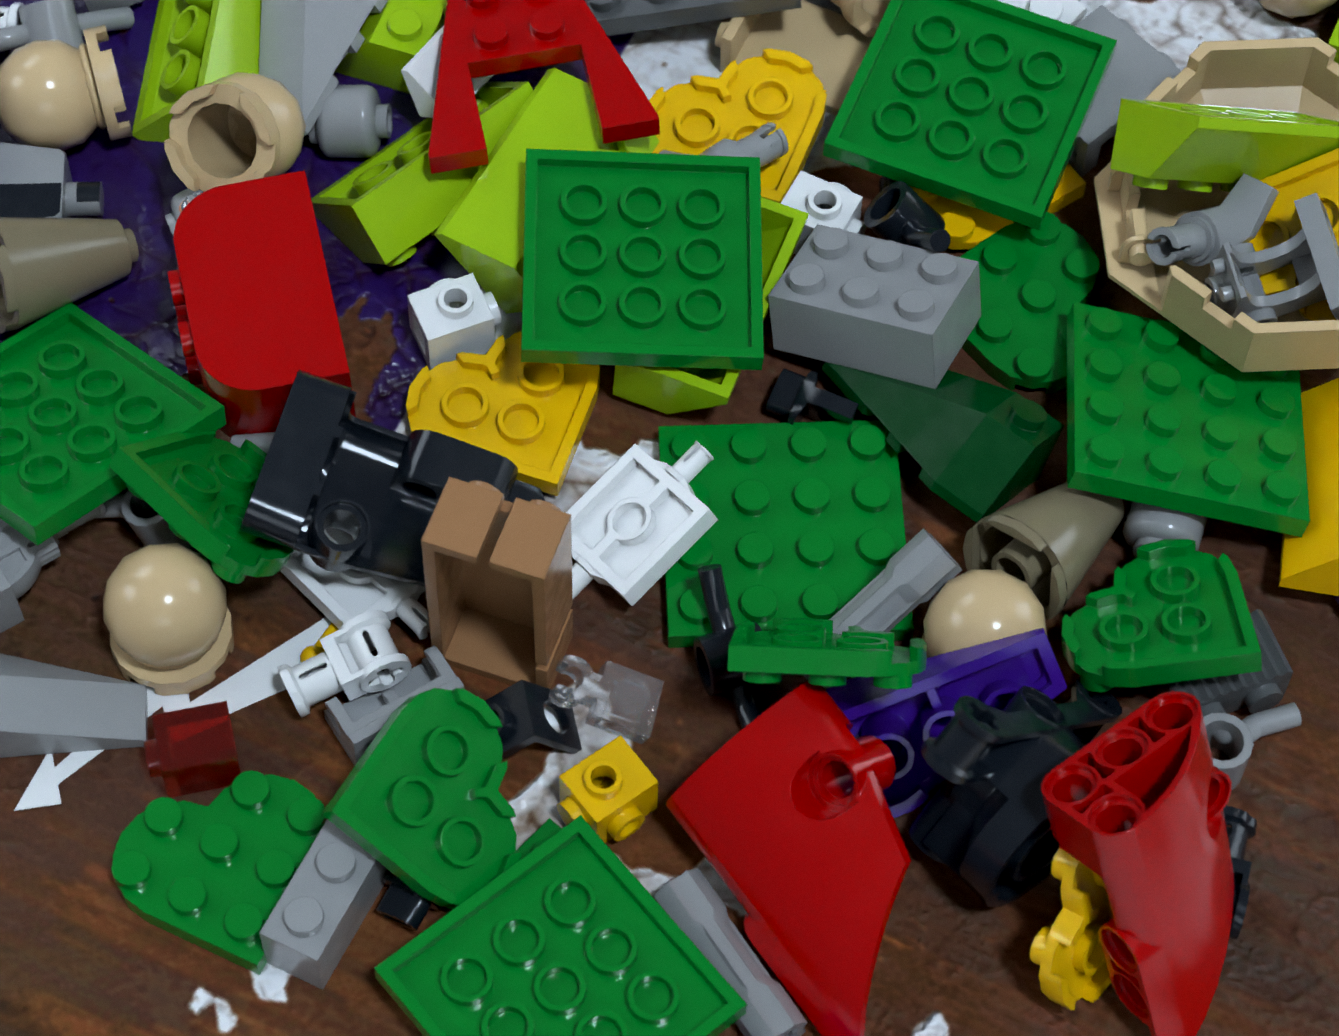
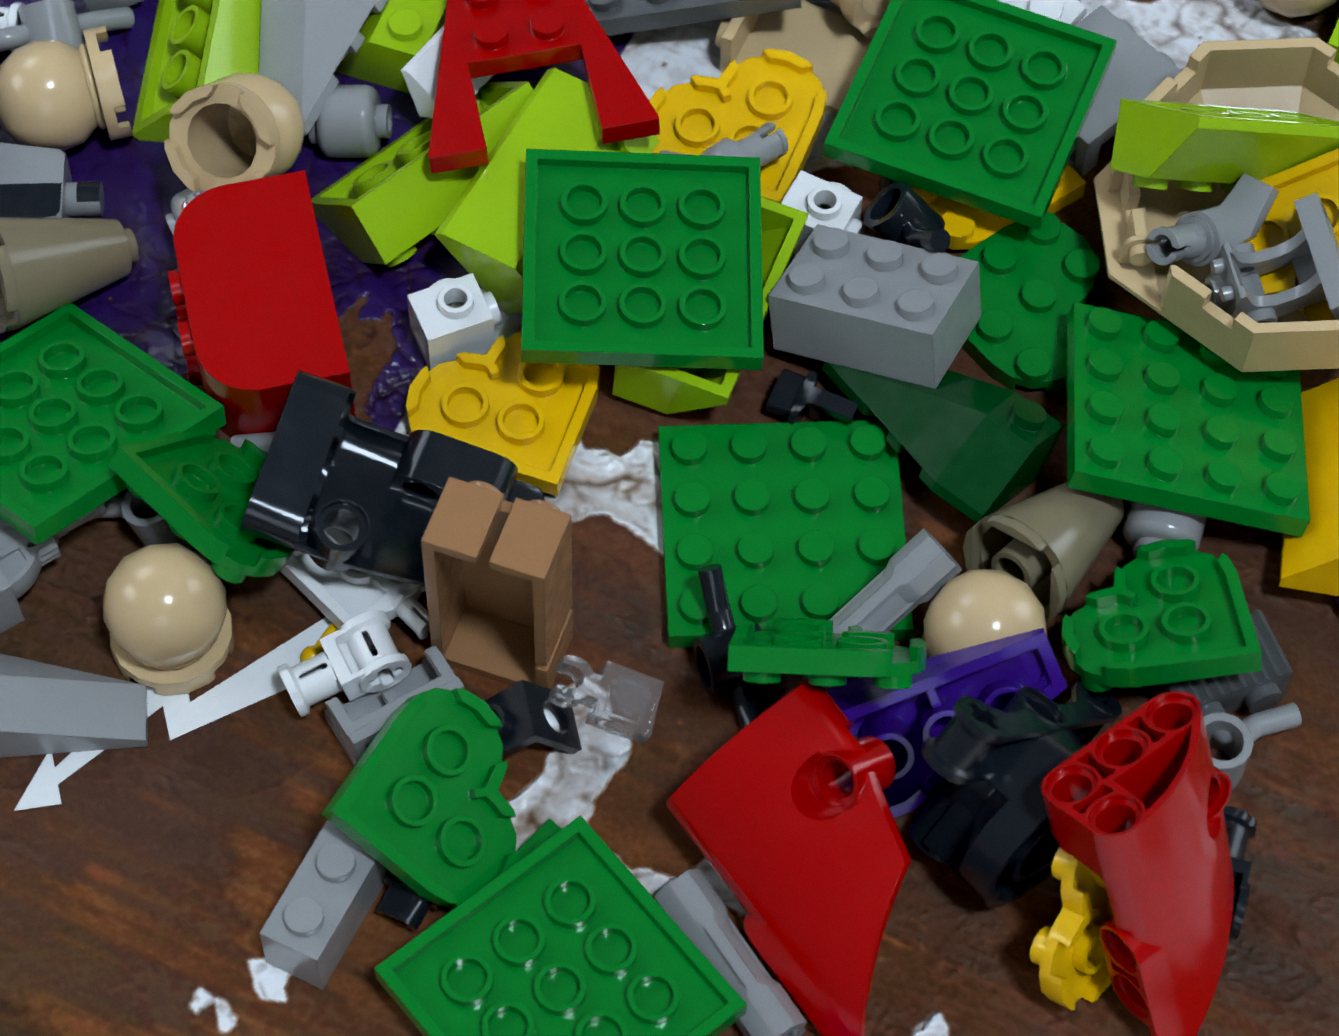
green plate [111,770,327,975] -> none
clear red brick [144,701,241,798] -> none
yellow brick [556,735,658,843] -> none
white plate [566,441,718,606] -> none

